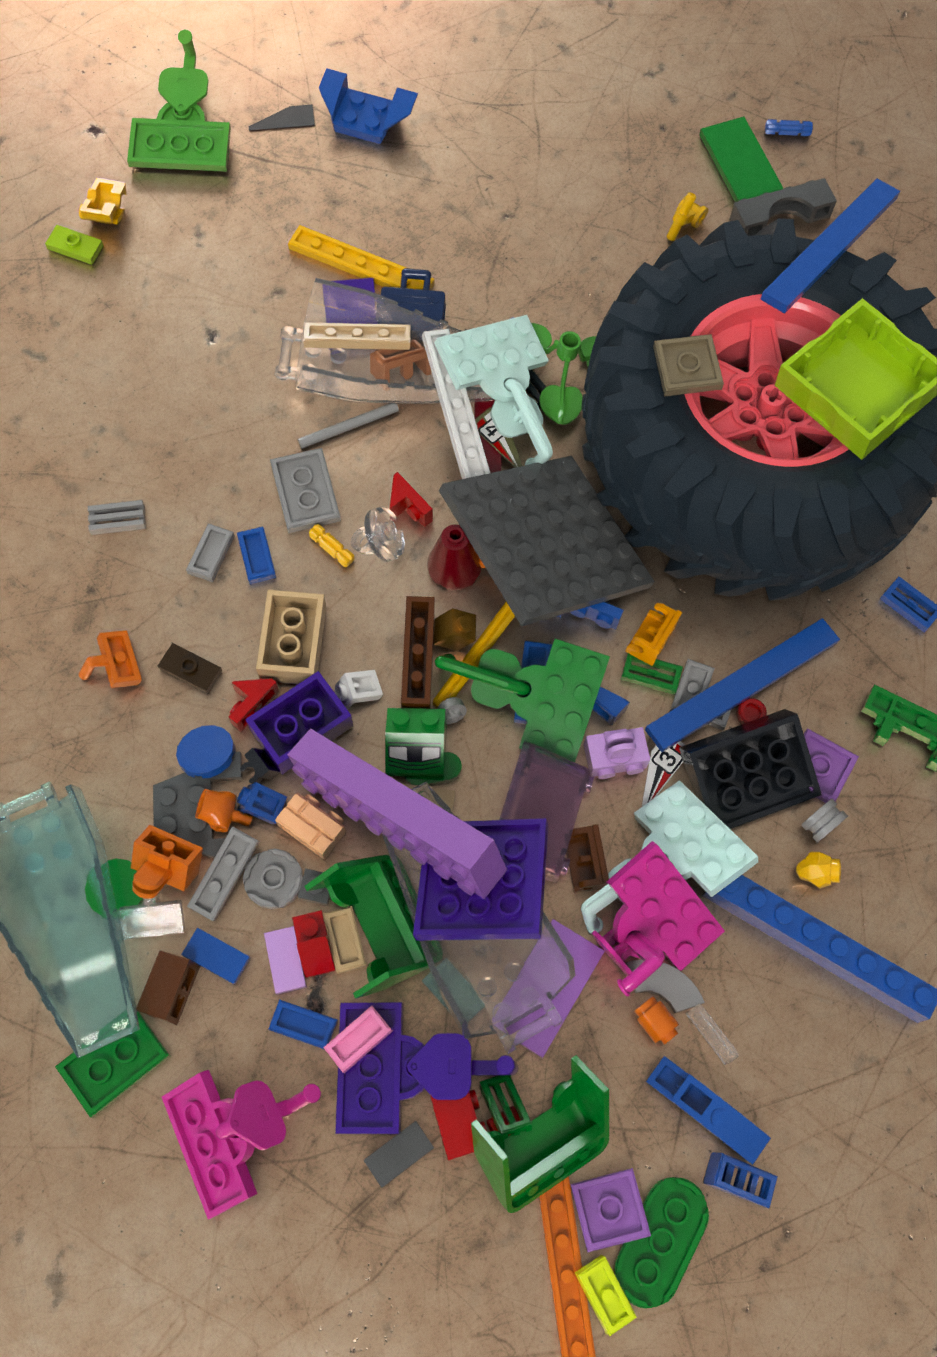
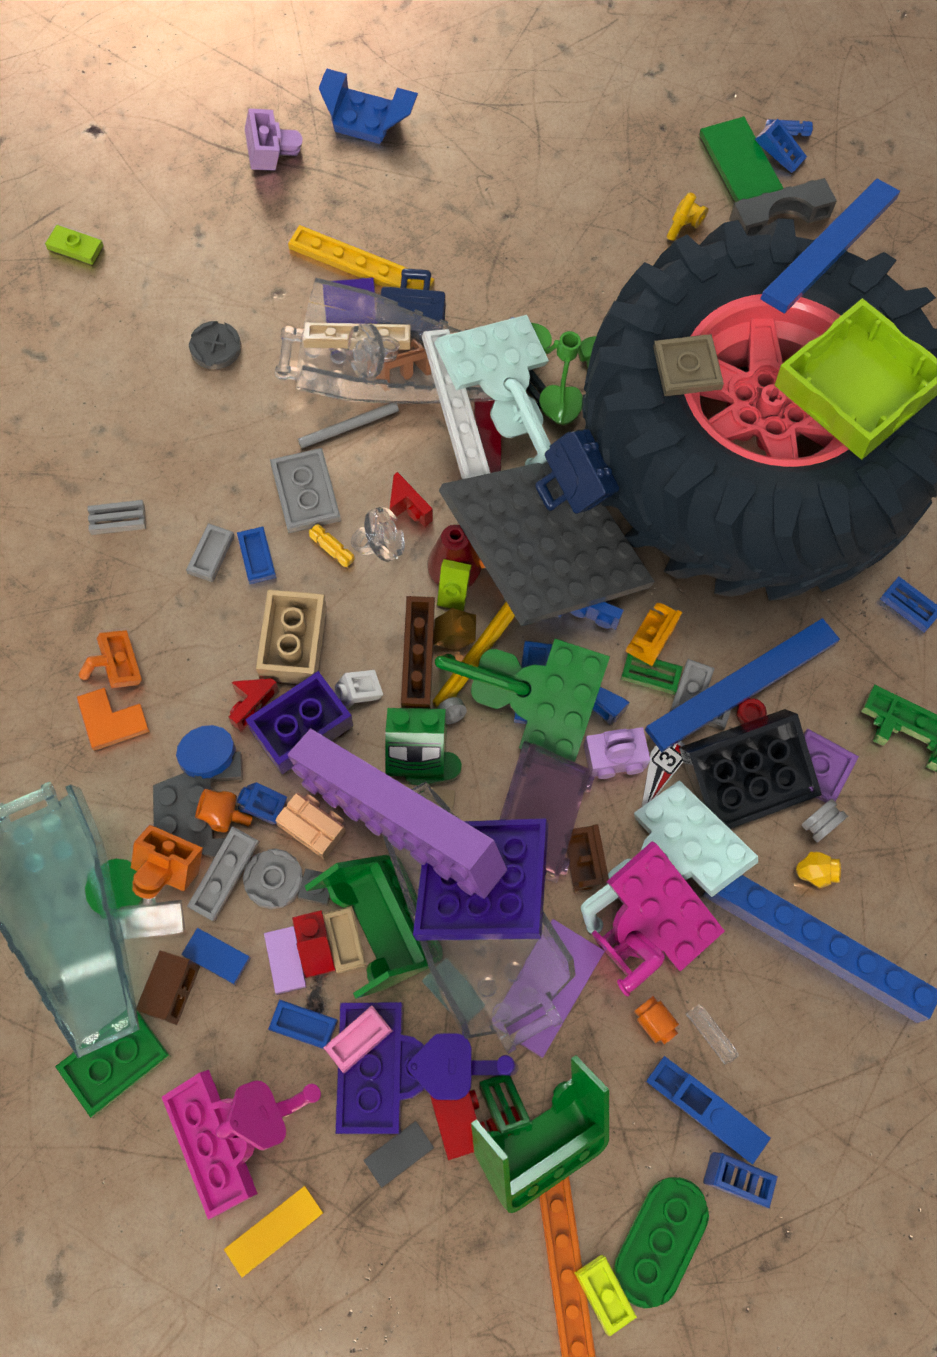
yellow cylinder [79,178,126,224] -> none
bright green plate [127,29,231,172] -> none
dark brown plate [158,643,222,694] -> none
black tile [240,748,280,784] -> none
dark grey sticker [248,104,315,130] -> none
sticker [475,407,522,468] -> none
medium lavender tile [571,1168,651,1253] -> none
light grey tile [625,959,705,1013] -> none
none -> orange tile [77,688,150,751]
none -> dark grey tile [189,321,241,369]
none -> yellow tile [223,1186,324,1278]
none -> lavender brick [245,109,302,170]
none -> clear tile [348,323,400,378]
none -> lime plate [437,559,471,611]
none -> dark blue piece [535,429,619,514]
none -> blue slope [755,119,807,173]

